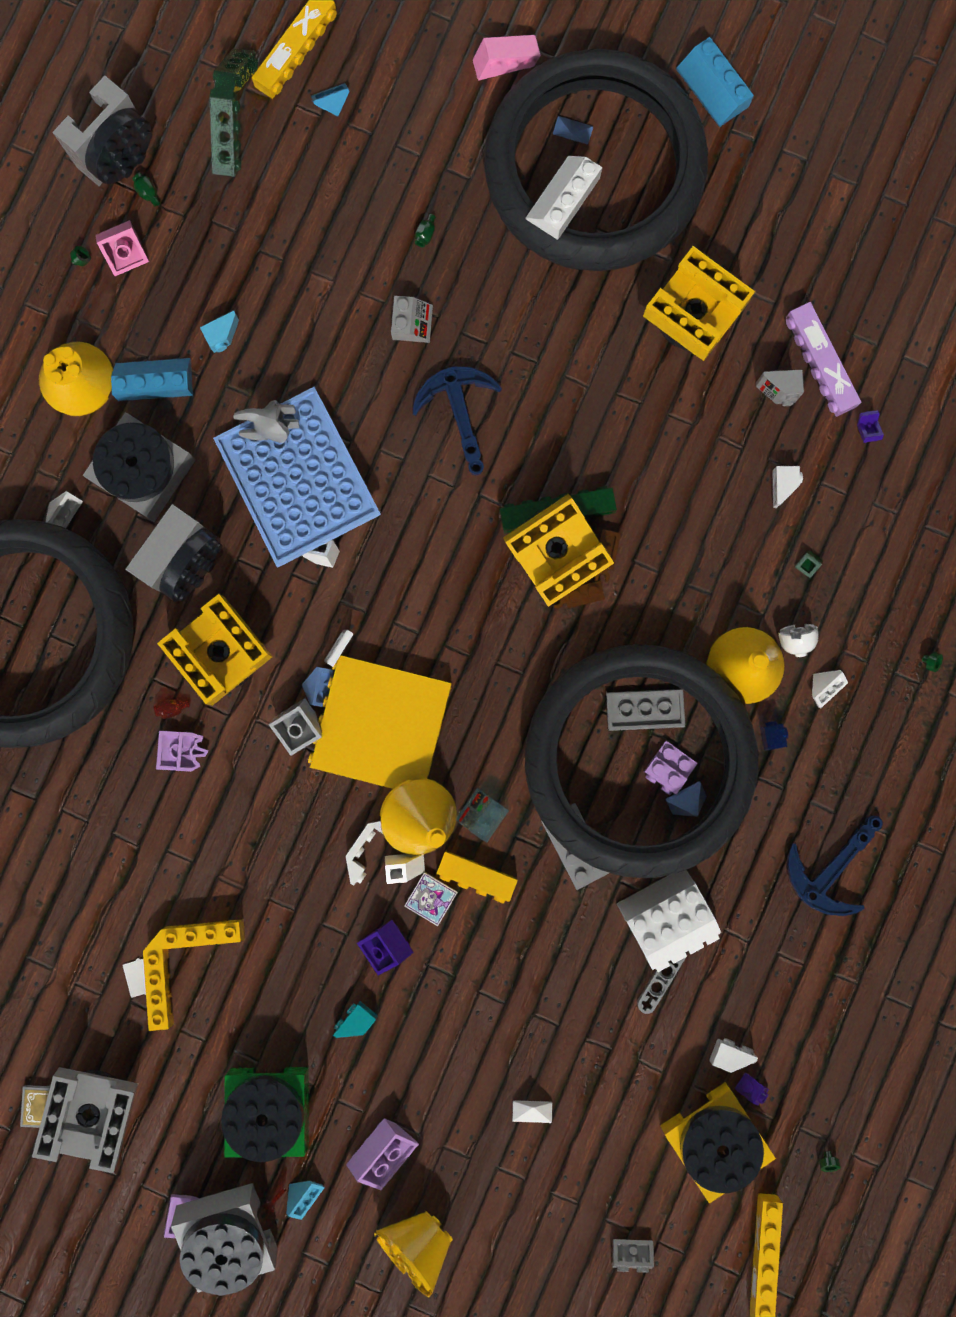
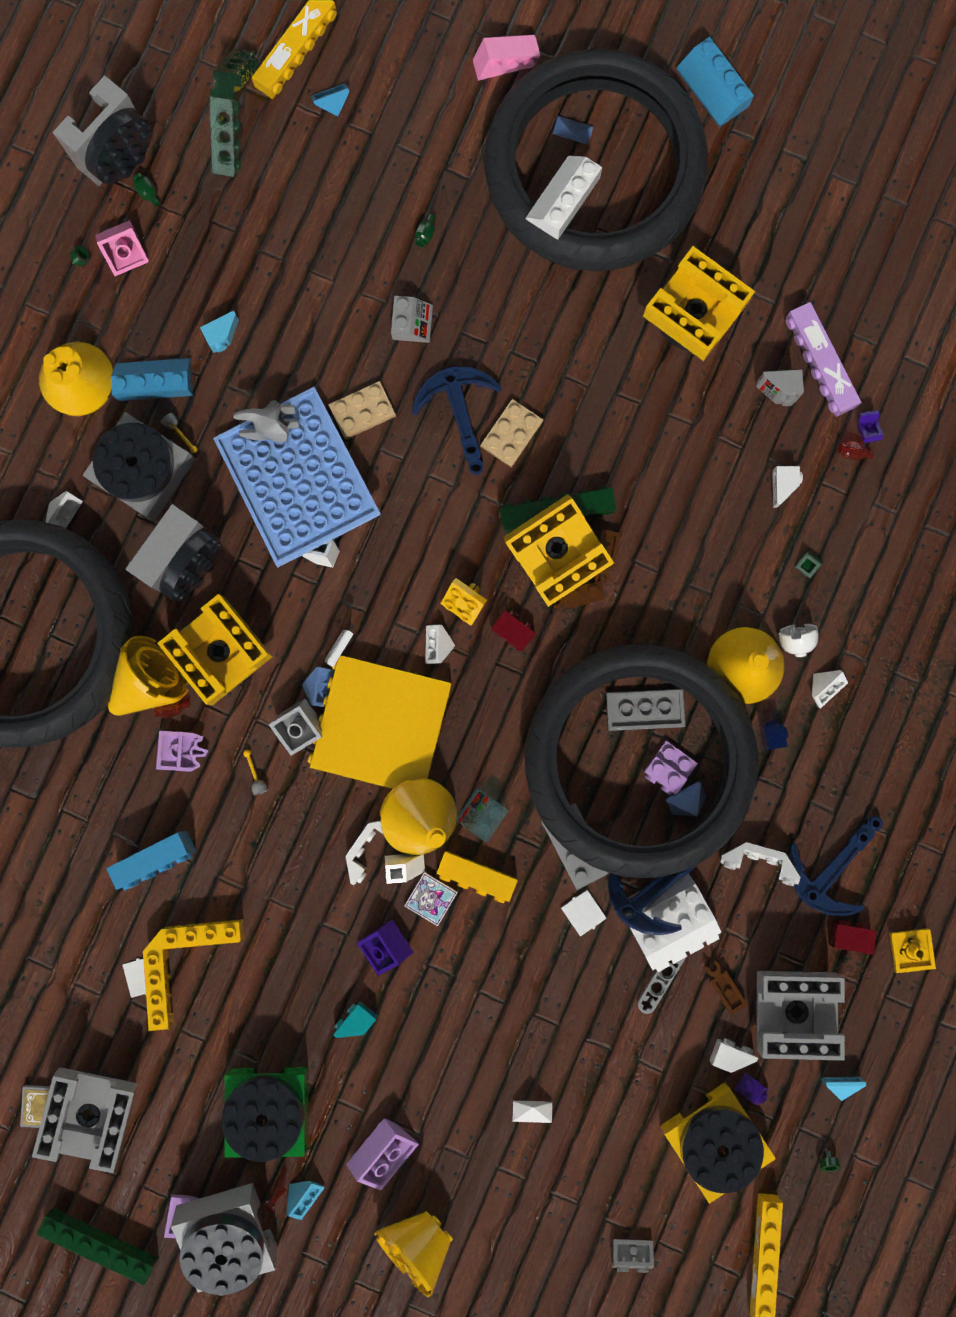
dark green tile [922,652,943,672] -> none
none -> dark green brick [36,1208,159,1286]
none -> dark azure brick [106,830,196,891]
none -> yellow cone [107,636,188,716]
none -> hinge [161,413,197,453]
none -> hinge [243,749,268,796]
none -> tan plate [328,381,396,440]
none -> white slope [425,625,455,664]
none -> yellow plate [440,578,487,625]
none -> tan plate [480,399,543,468]
none -> dark red brick [491,611,536,653]
none -> white piece [561,890,606,937]
none -> dark blue piece [608,864,698,935]
none -> reddish brown plate [704,960,747,1015]
none -> white slope [721,842,800,886]
none -> light grey piece [753,969,845,1060]
none -> medium azure slope [821,1077,866,1101]
none -> dark red brick [829,920,877,955]
none -> clear red plant [838,441,874,460]
none -> yellow plate [889,928,936,973]

